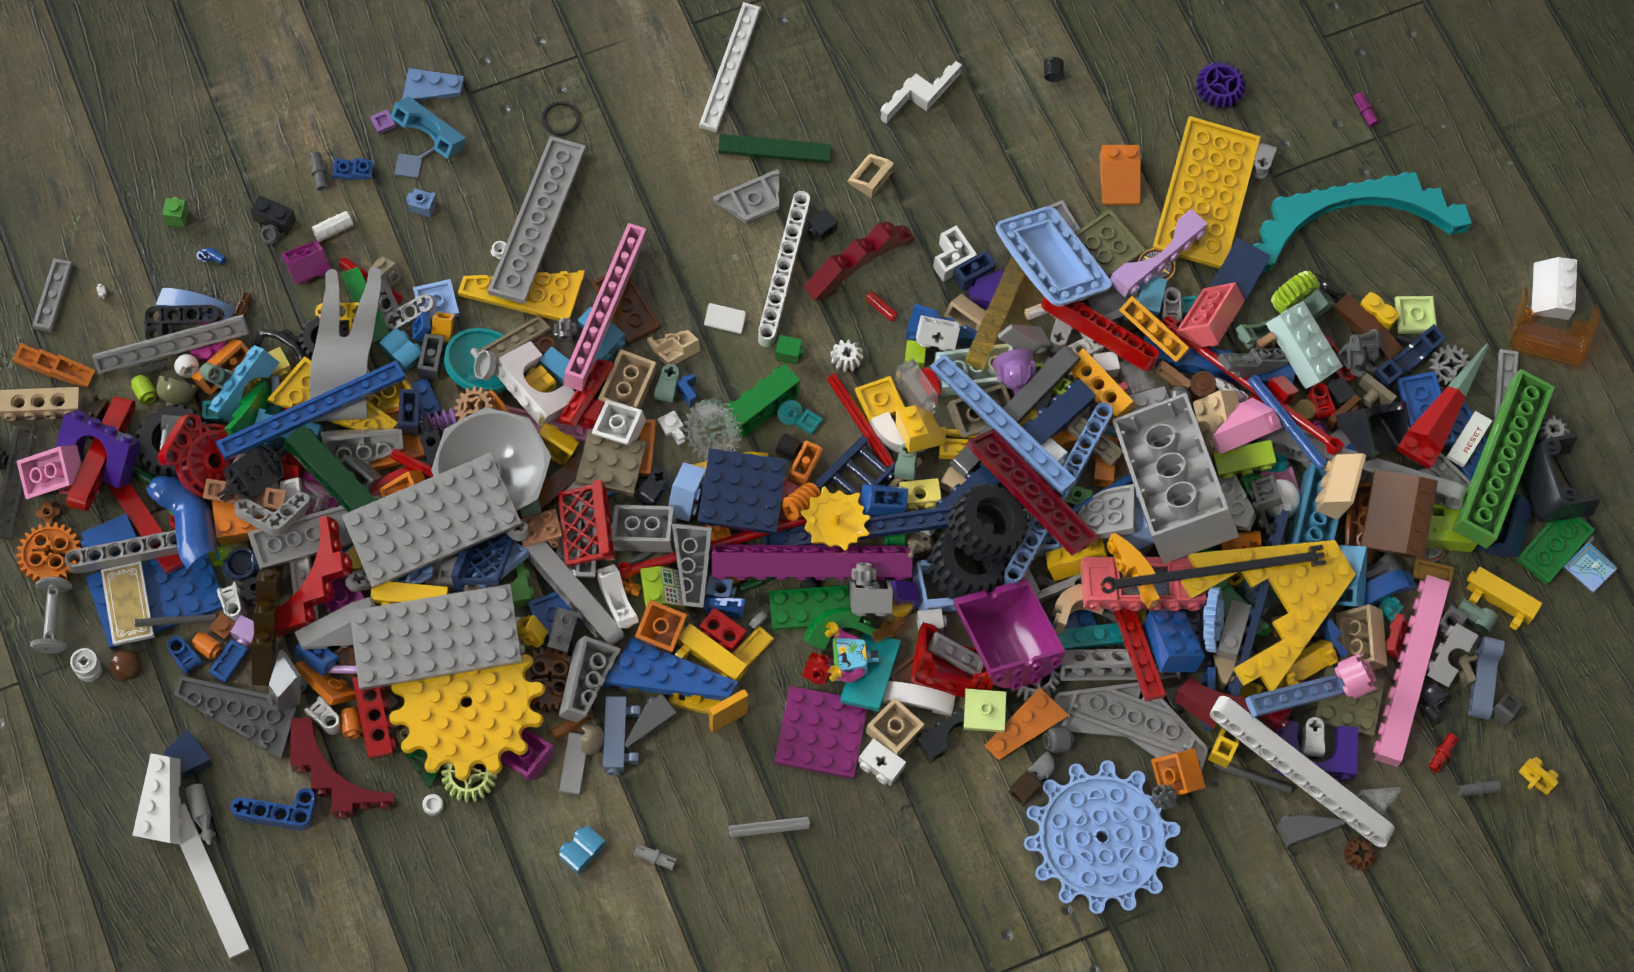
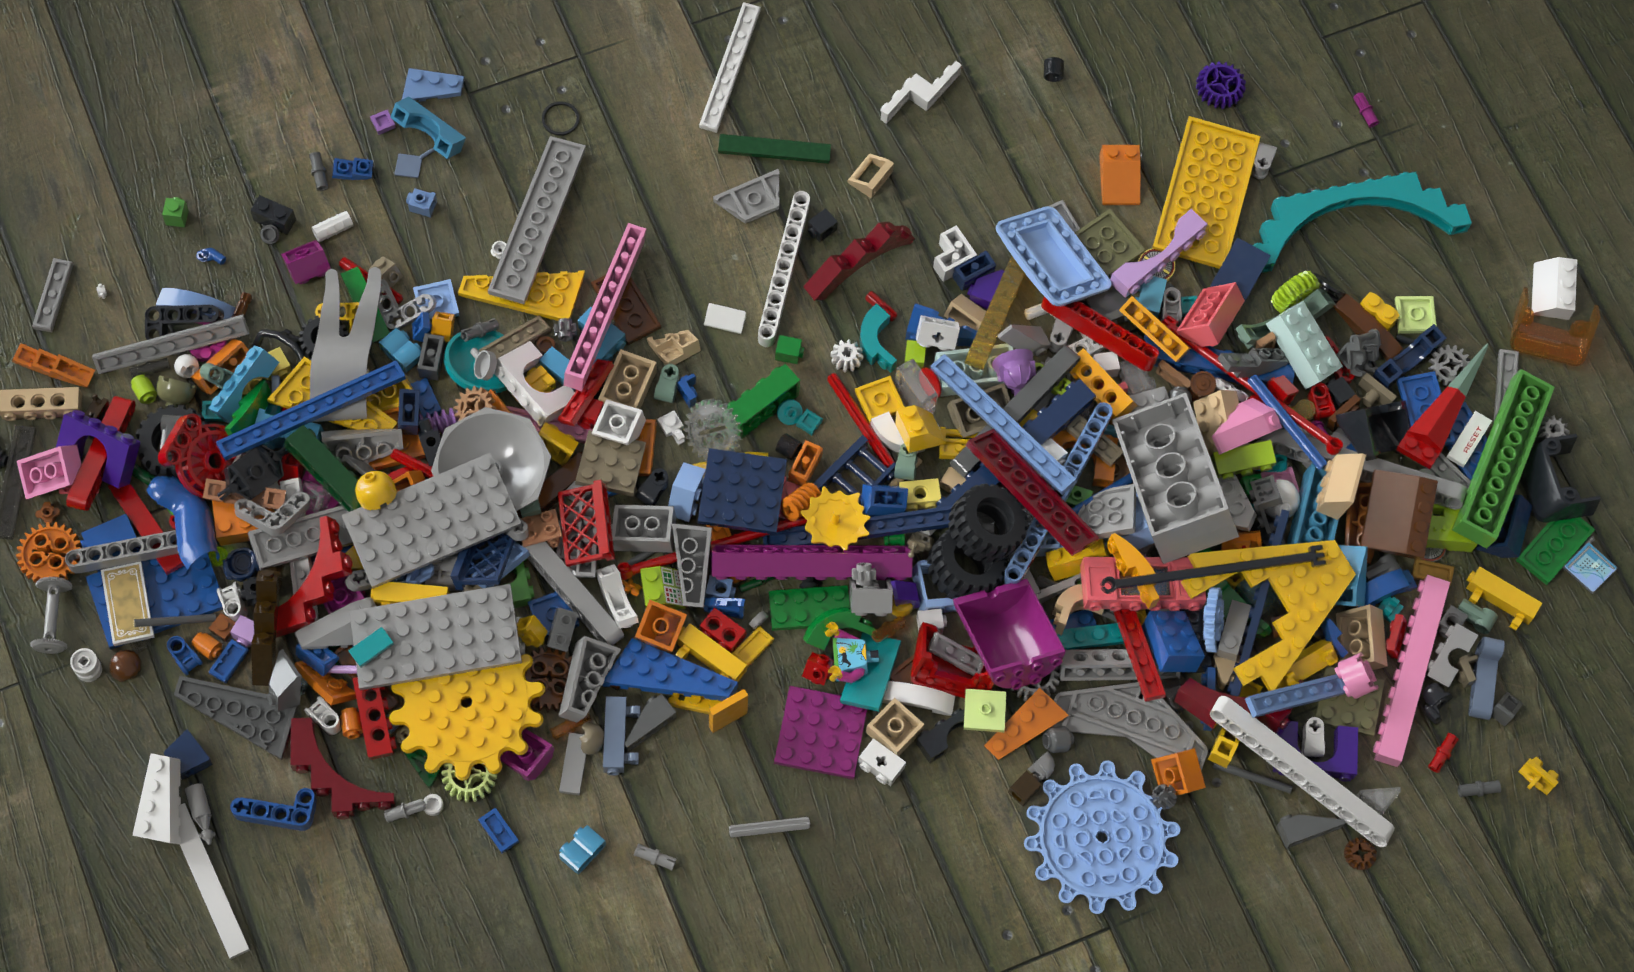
none -> teal tile [348,627,394,668]
none -> yellow cylinder [355,471,397,510]
none -> light grey axle [384,799,426,823]
none -> dark grey pin [461,318,499,342]
none -> blue plate [478,808,519,854]
none -> teal arch [860,303,897,373]

